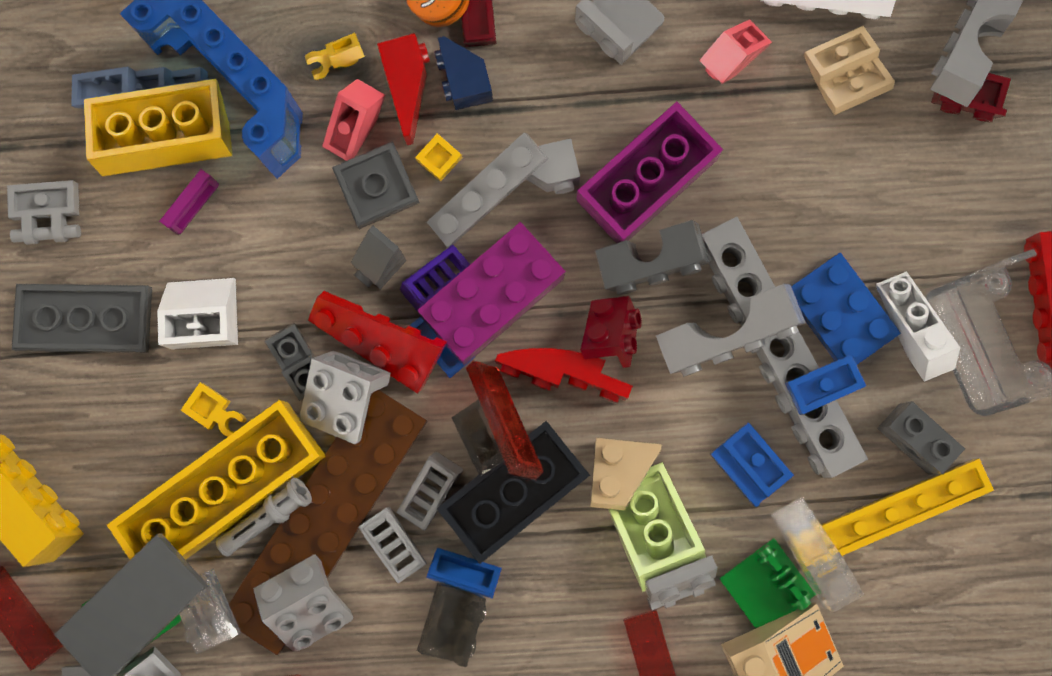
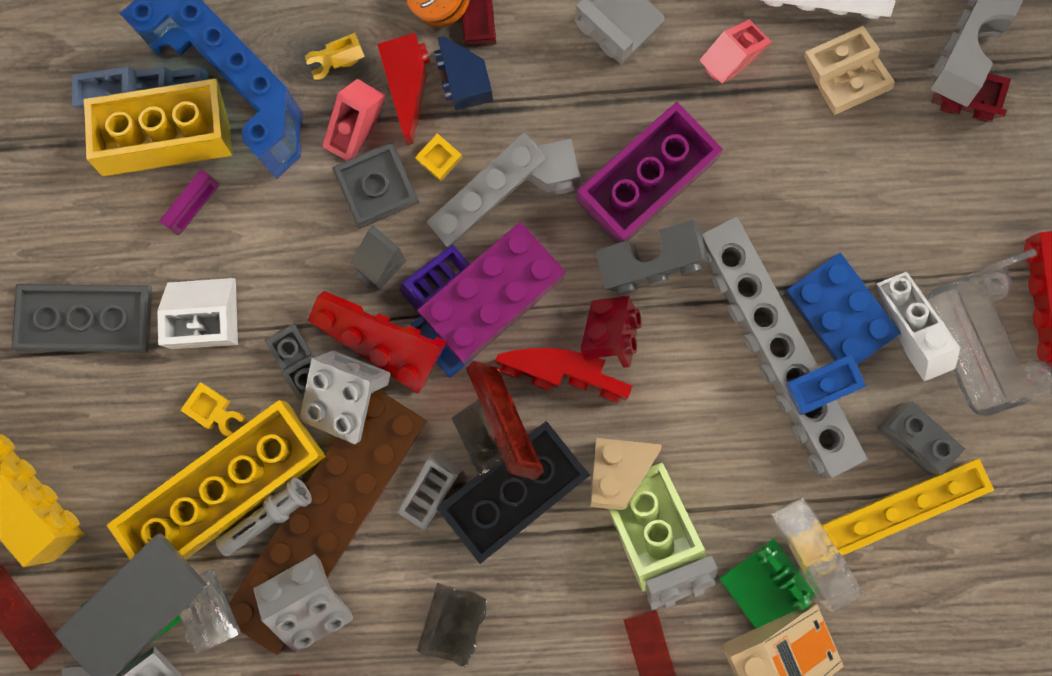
light grey plate [7,180,81,245] -> none
light grey slope [358,507,427,583] -> none
blue tile [426,548,502,599] -> none
light grey arch [656,284,806,377] -> none
blue plate [710,422,794,507] -> none

